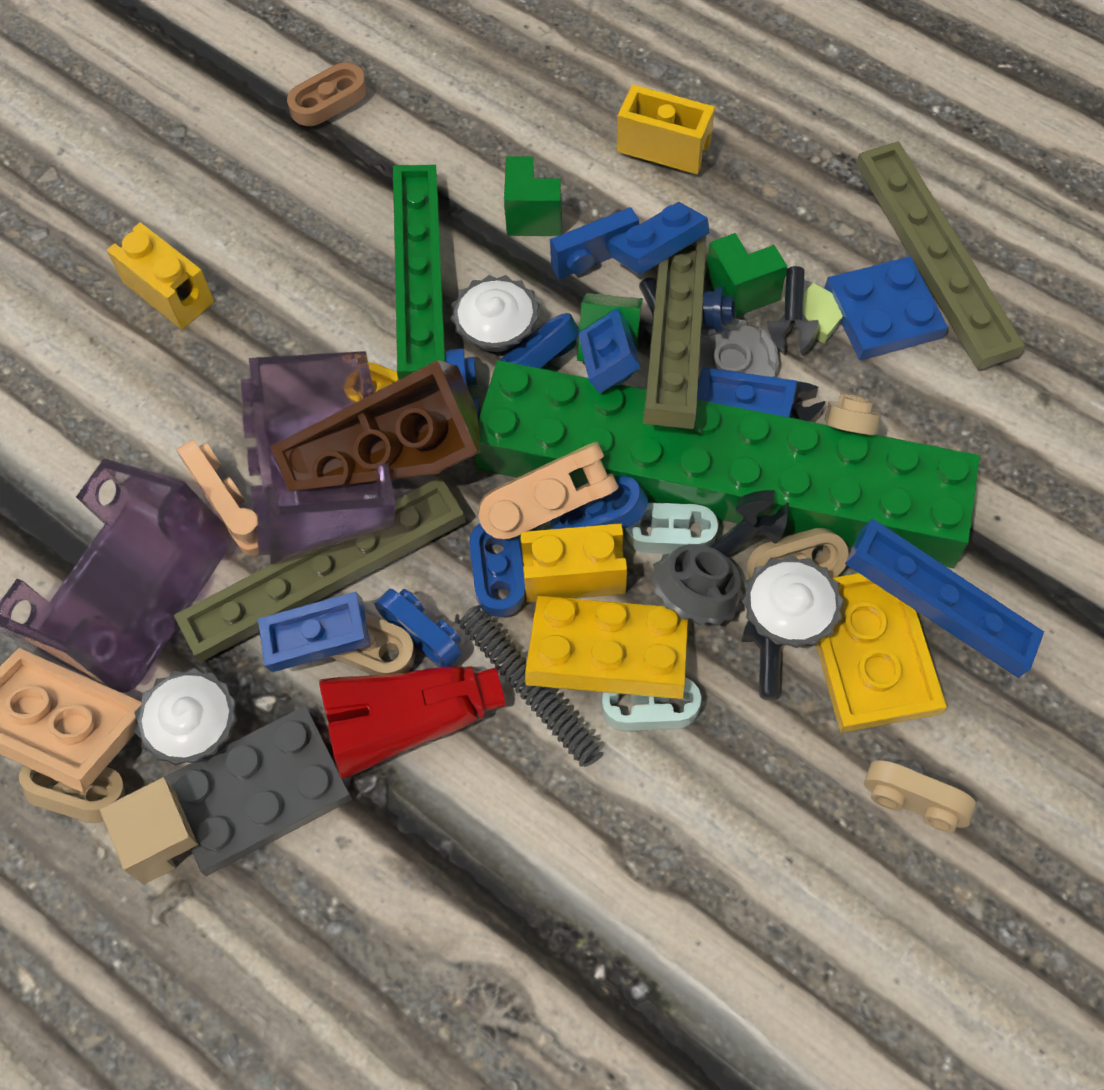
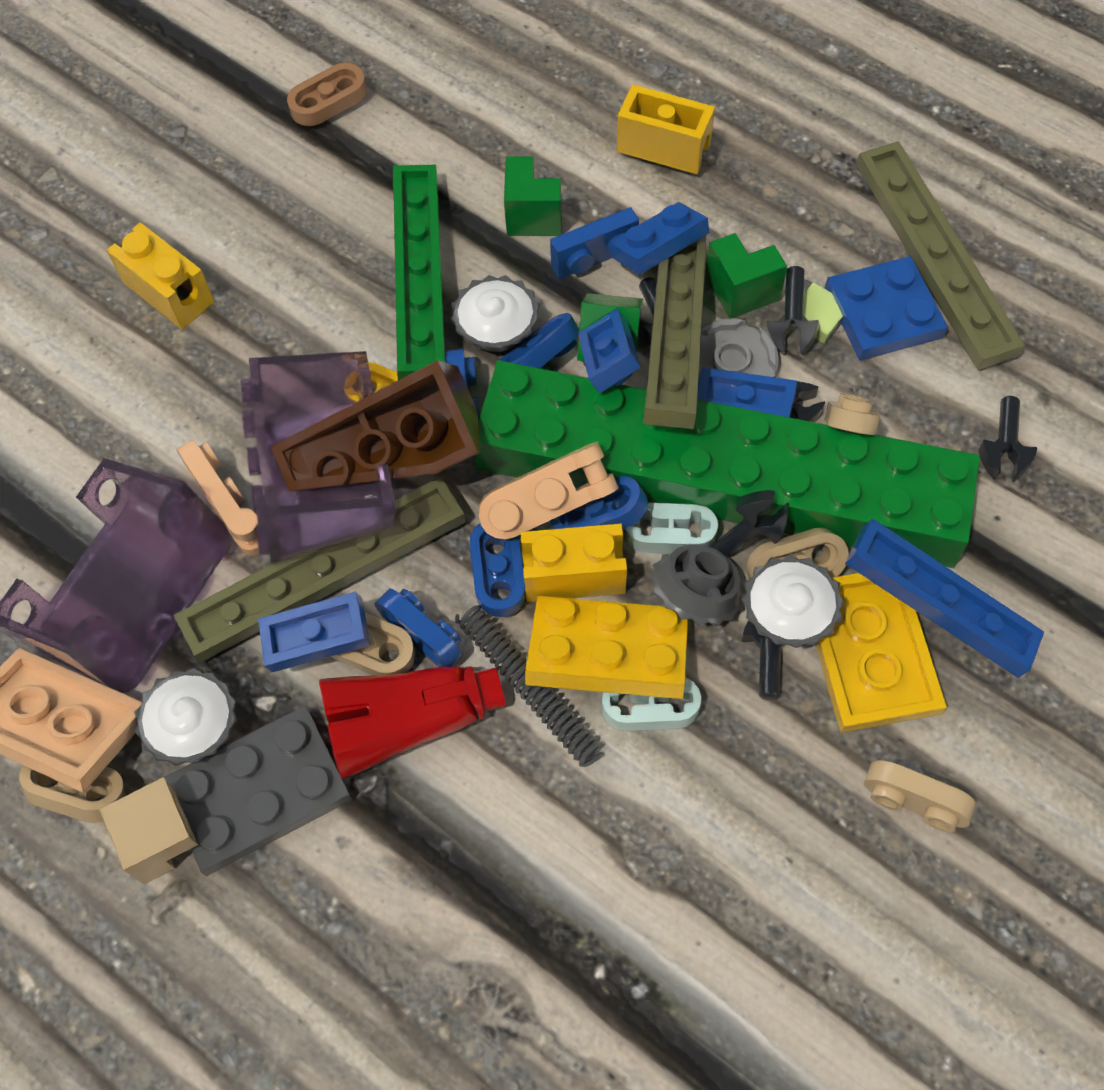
dark blue plate [702,286,735,334] -> none
none -> black bar [978,396,1037,482]

